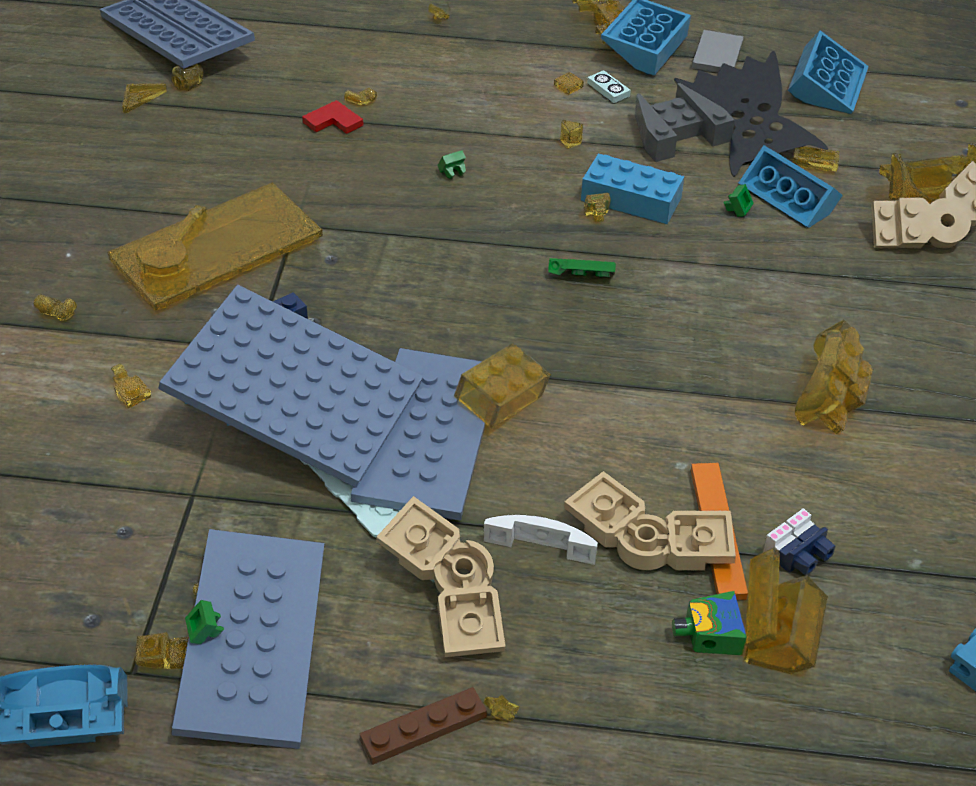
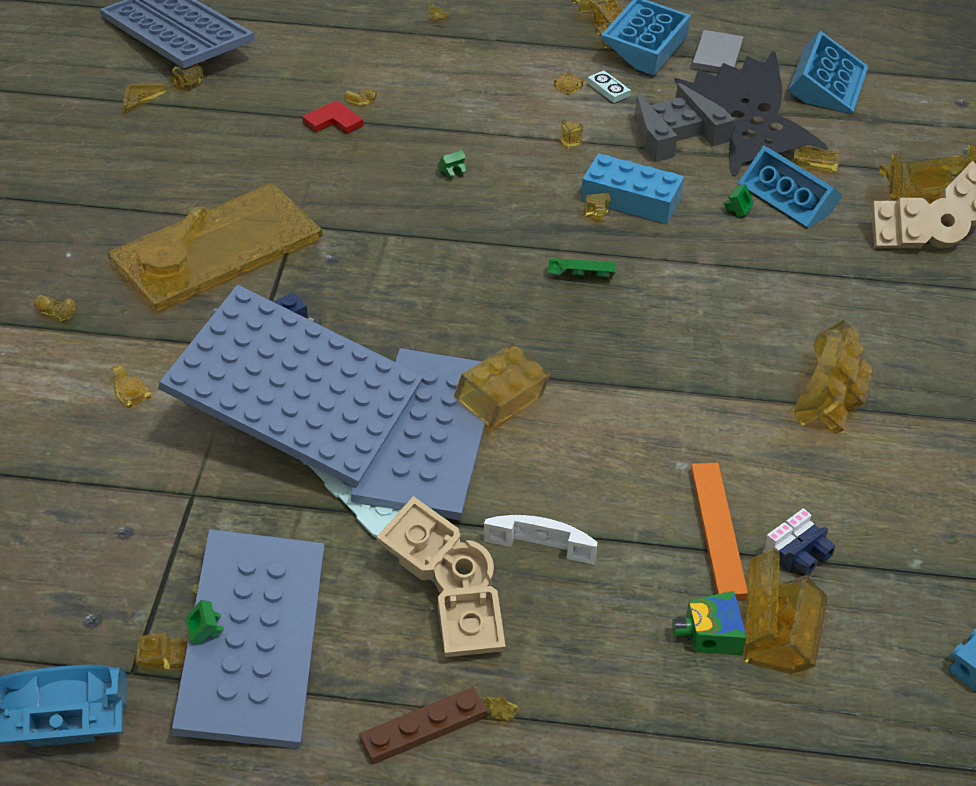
tan plate [564,471,736,570] -> none

